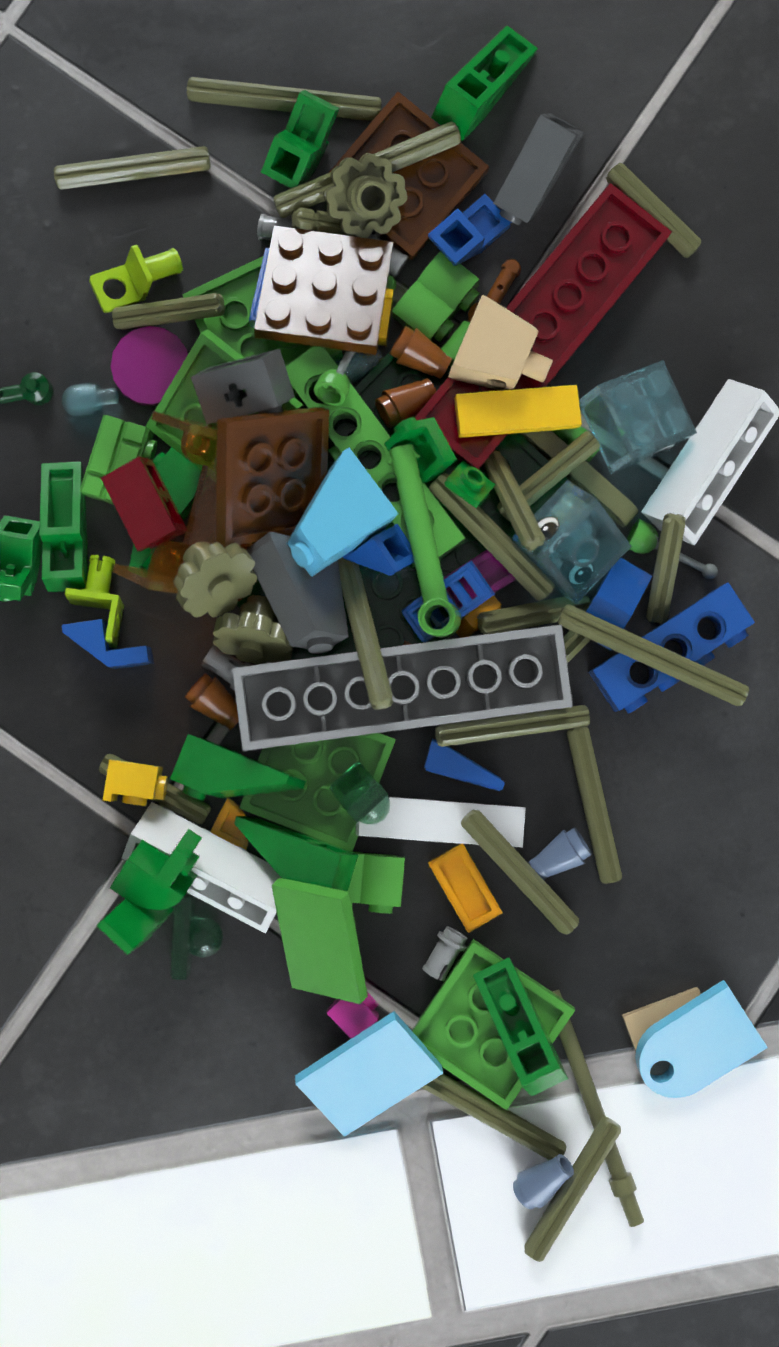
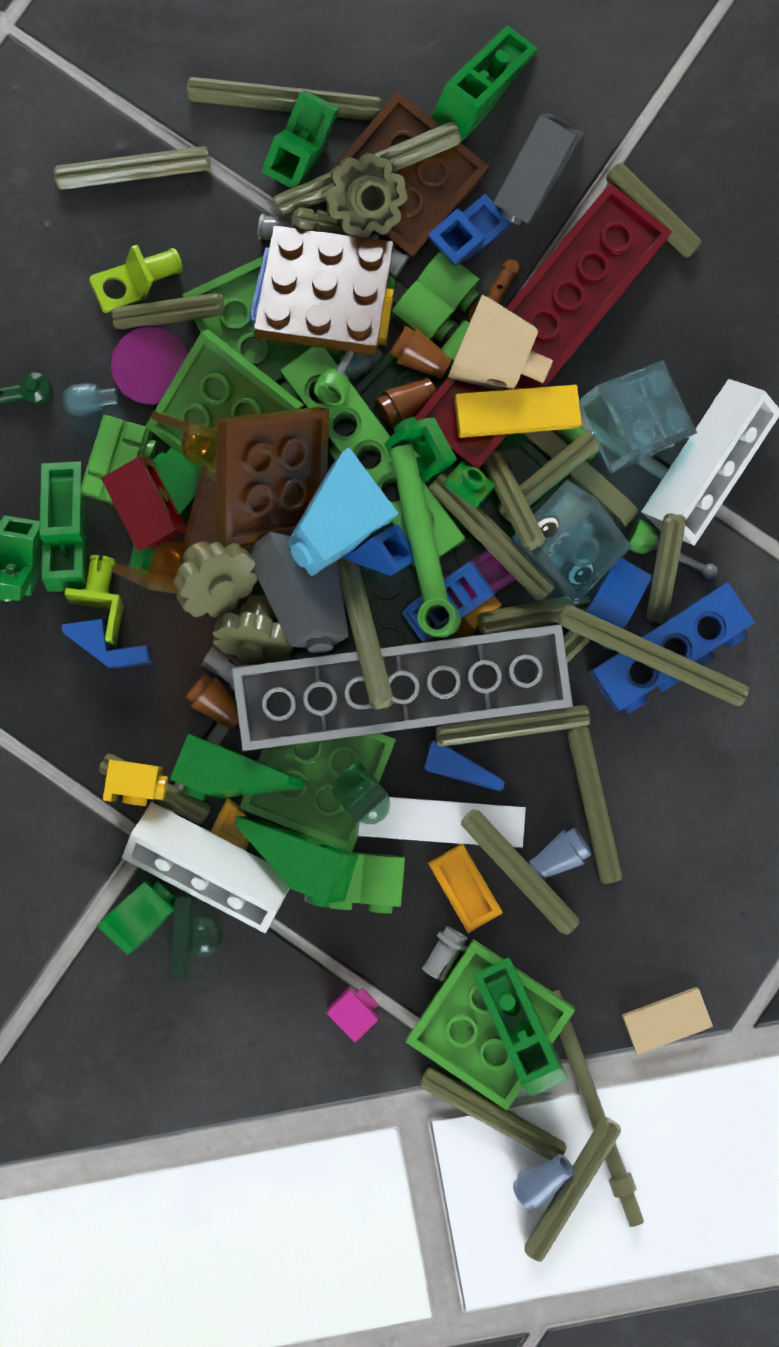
green brick [109,829,202,910] -> none
dark grey brick [191,349,295,424] -> none
bright green tile [271,878,368,1004] -> none
medium azure tile [295,1011,443,1137] -> none
medium azure tile [635,980,768,1098] -> none

